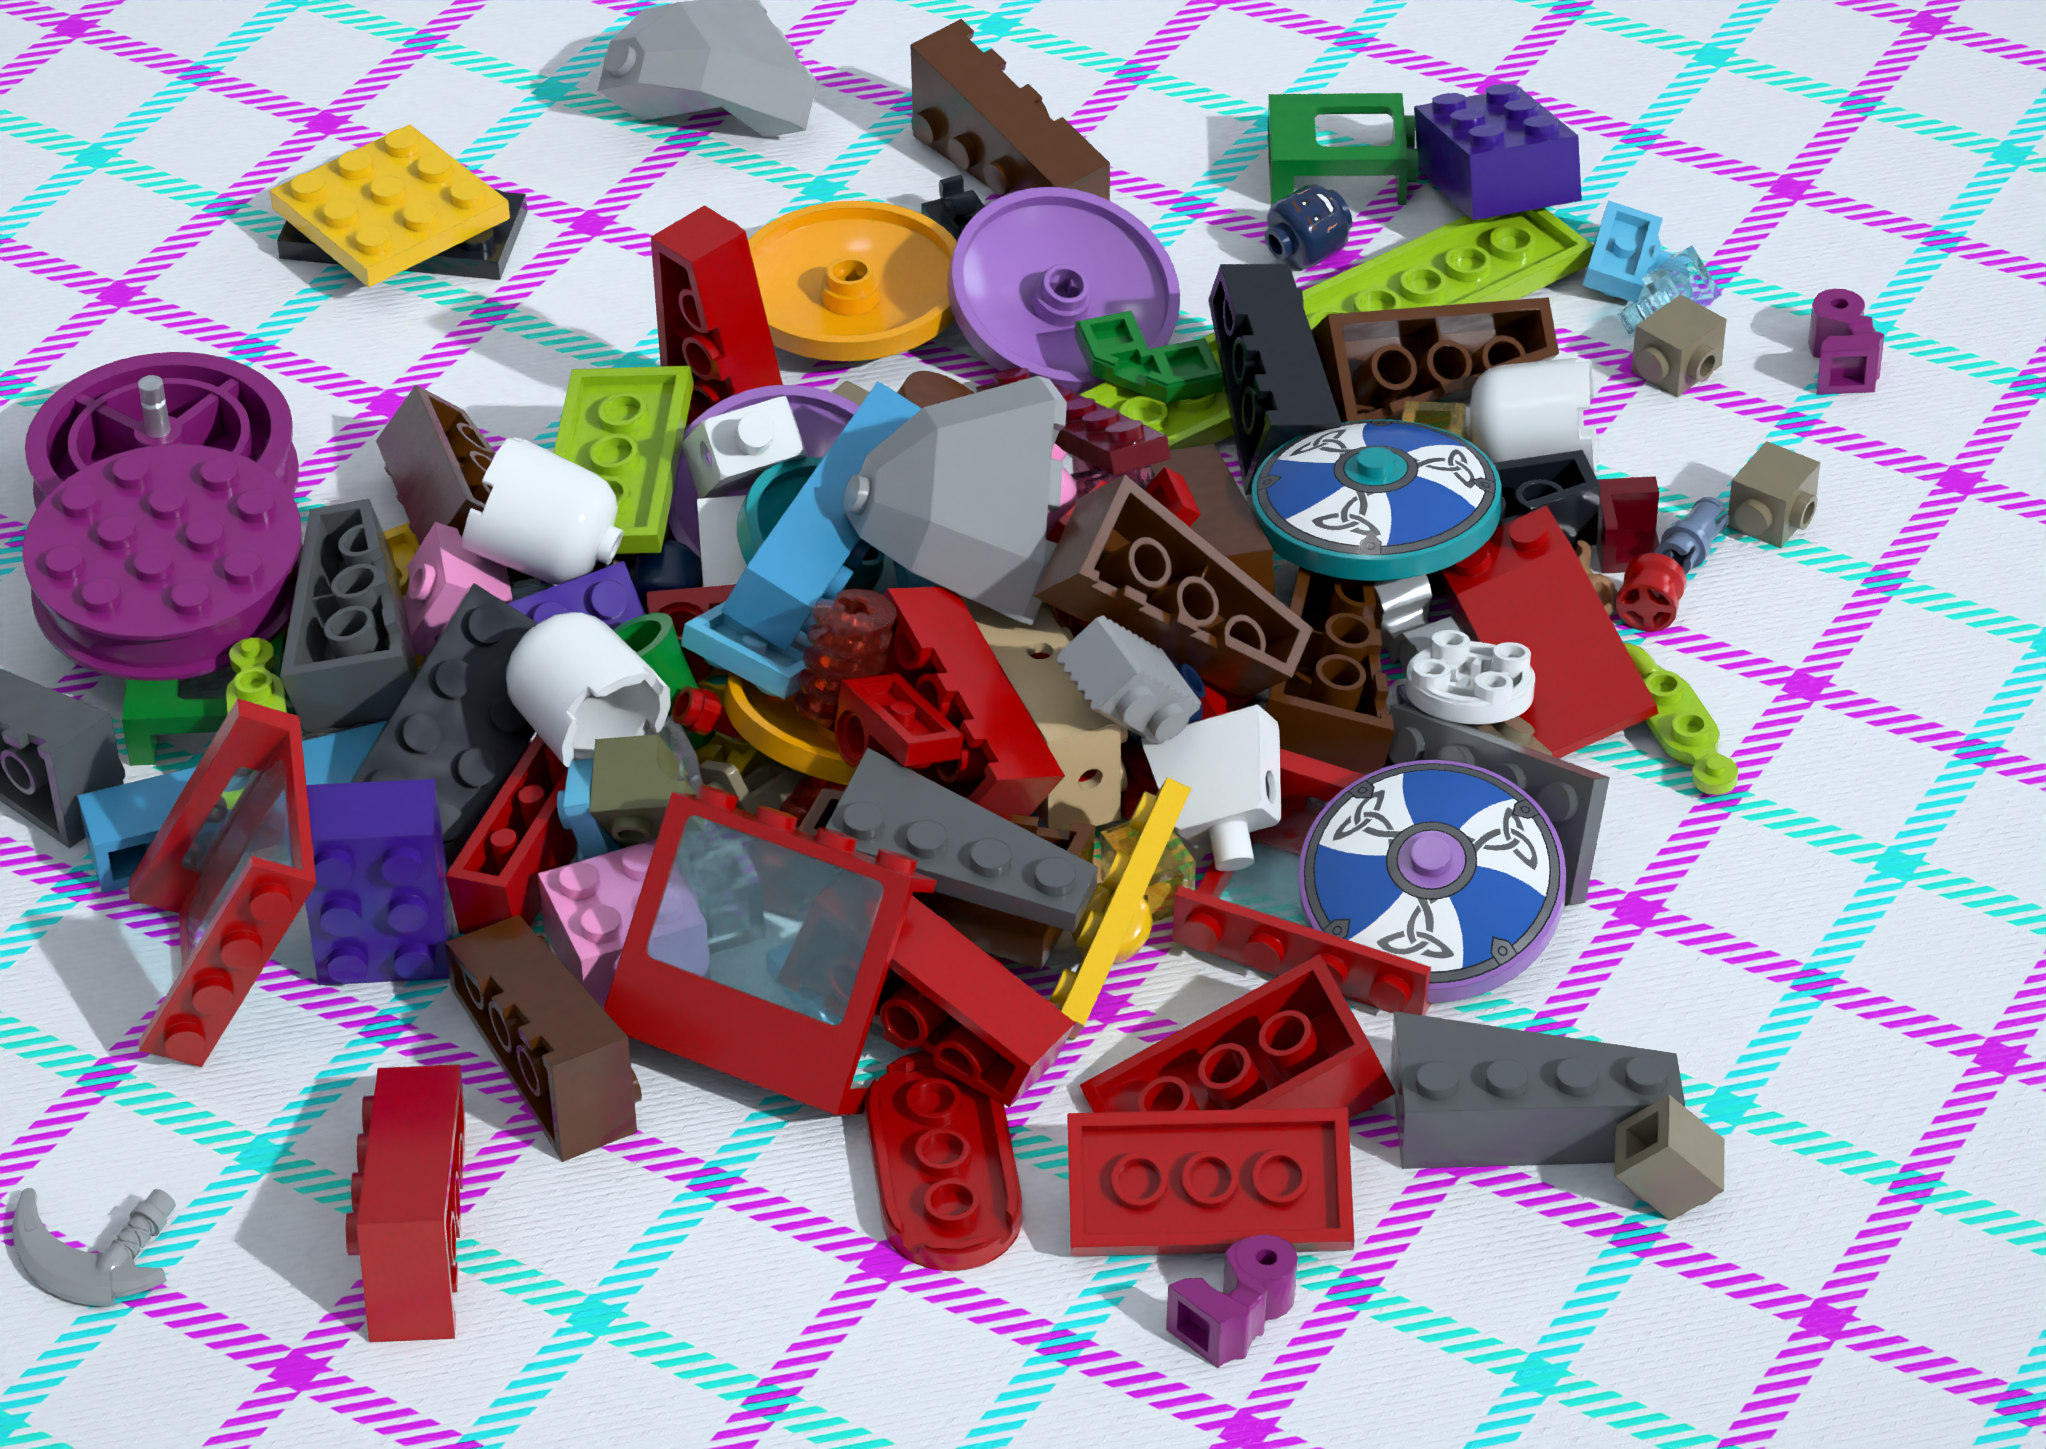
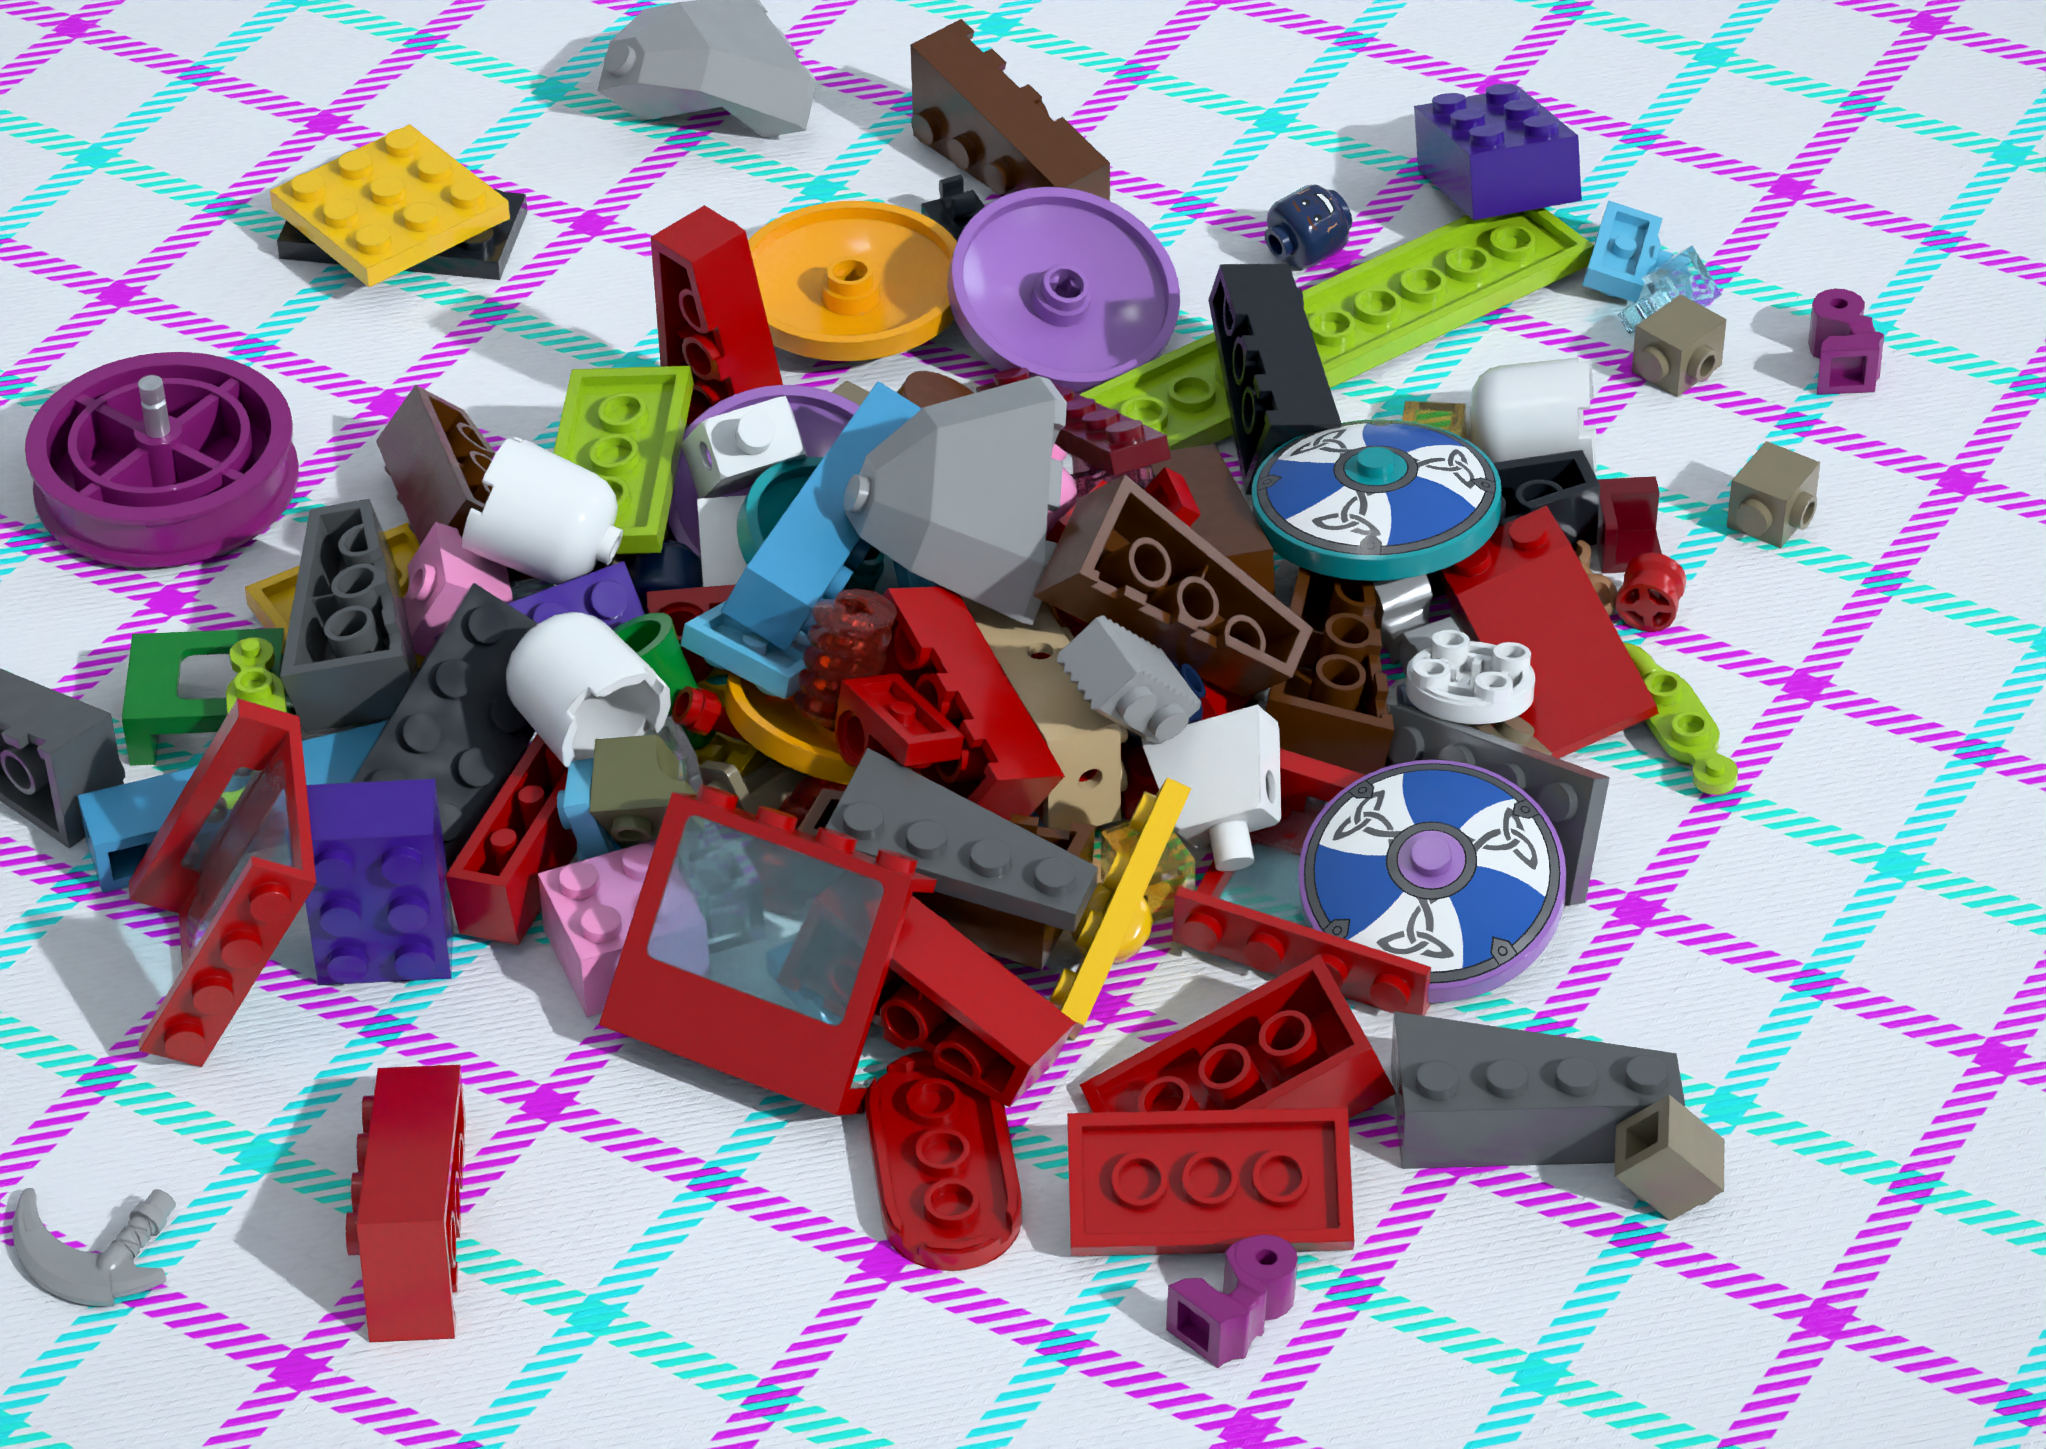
magenta wheel [23,444,303,681] -> none
reddish brown wedge [445,914,642,1162] -> none
green tile [1075,311,1224,403] -> none
green window [1267,93,1418,206] -> none
reddish brown wedge [1311,297,1559,423] -> none
sand blue pin [1655,497,1730,575] -> none

